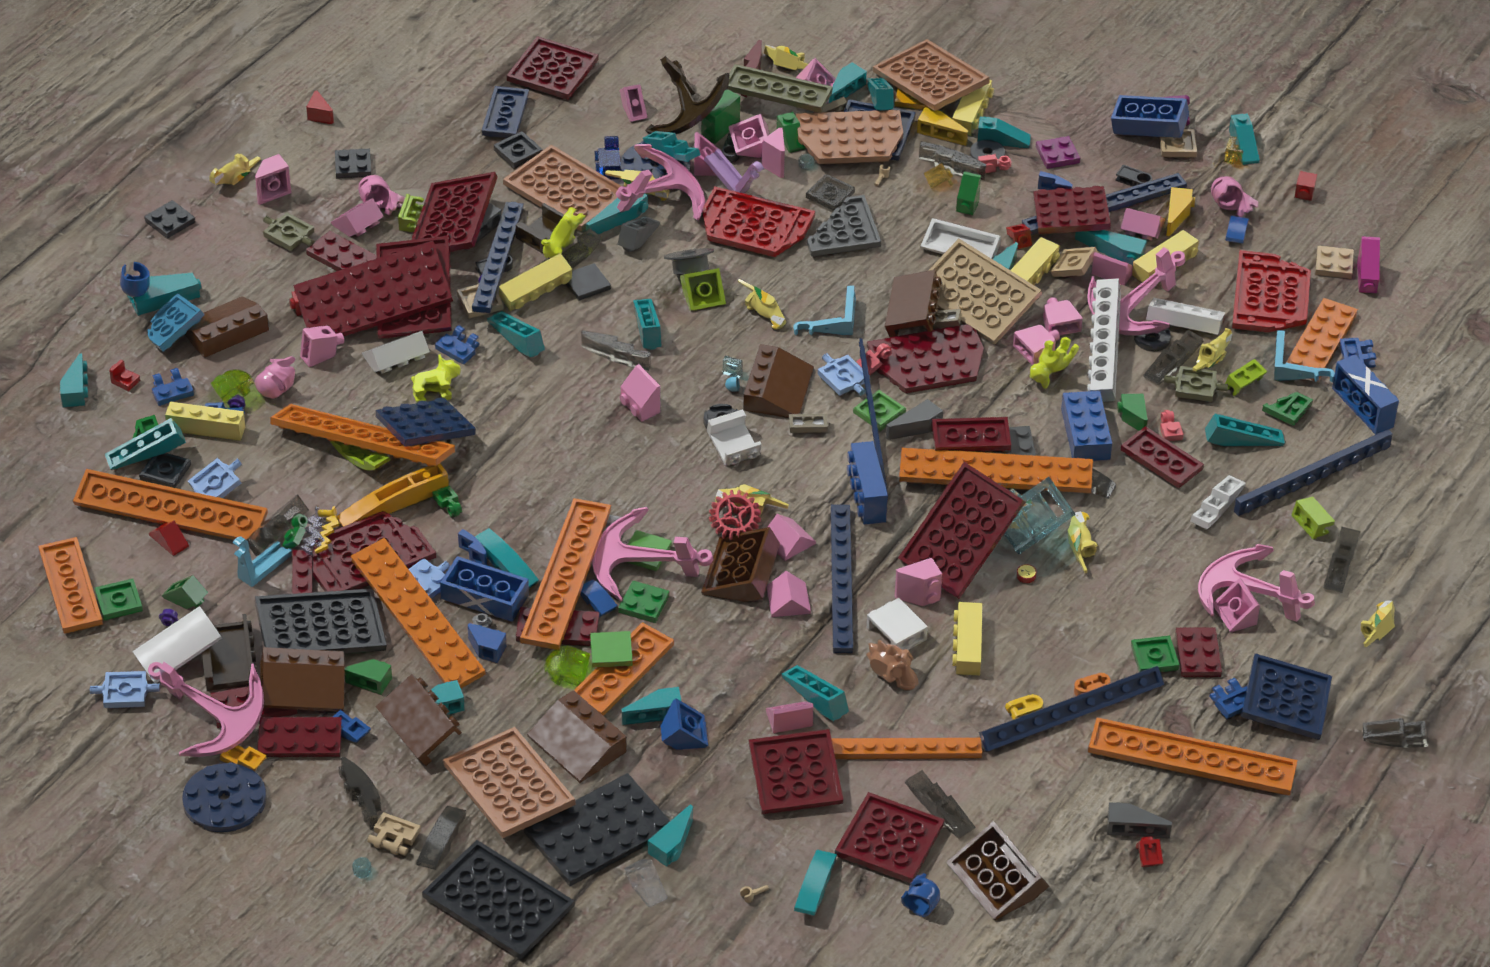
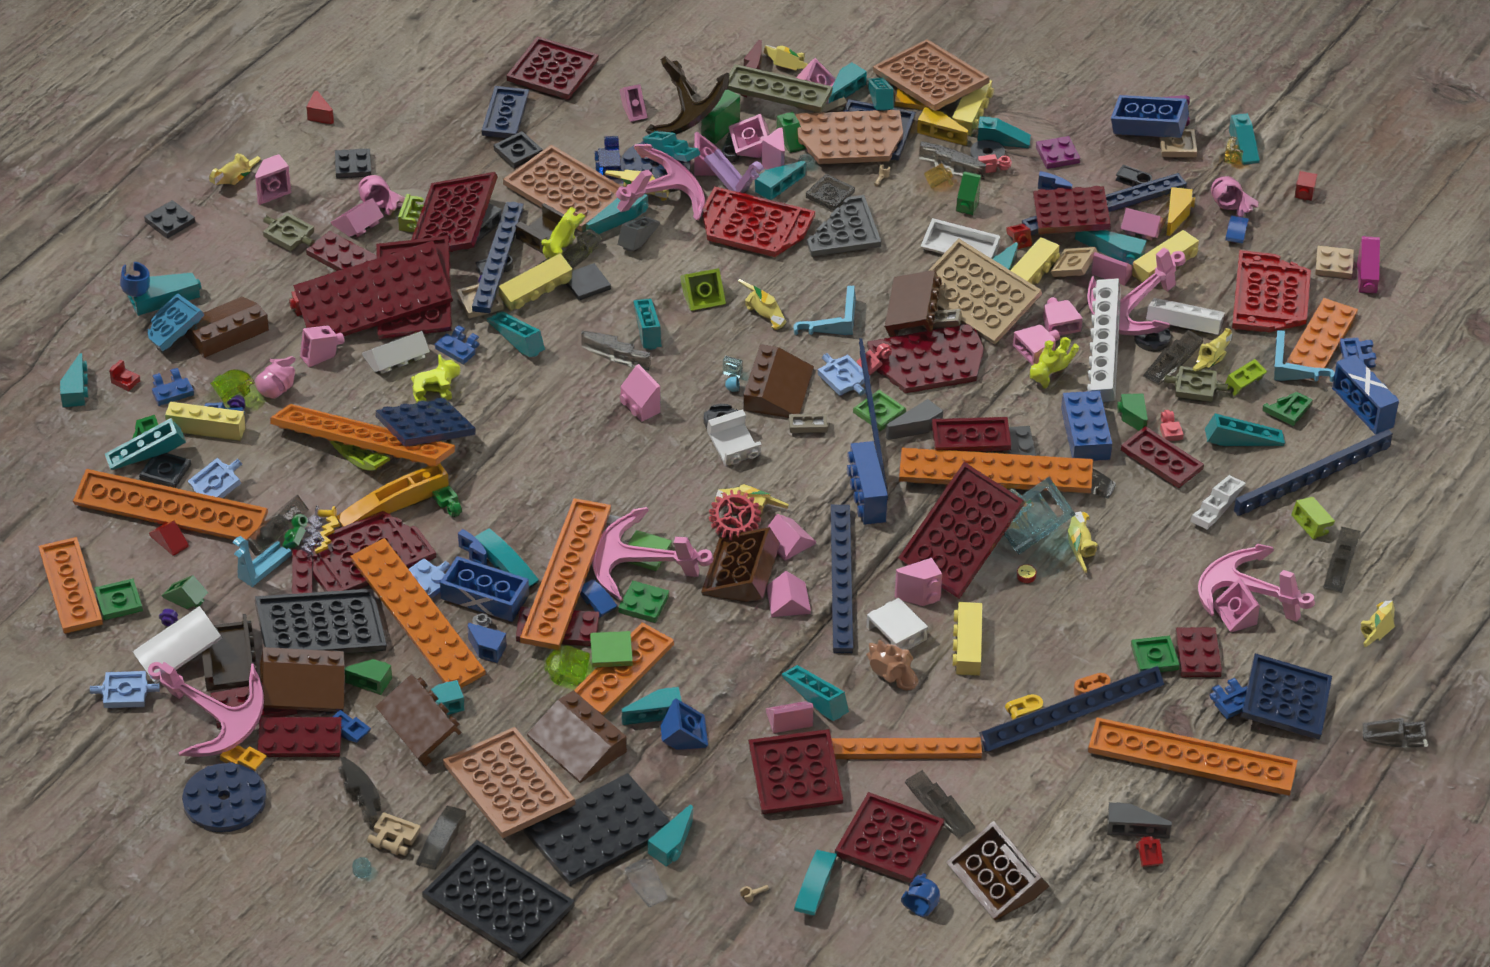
dark grey piece [664,248,714,274] -> none
none -> teal slope [754,161,806,200]

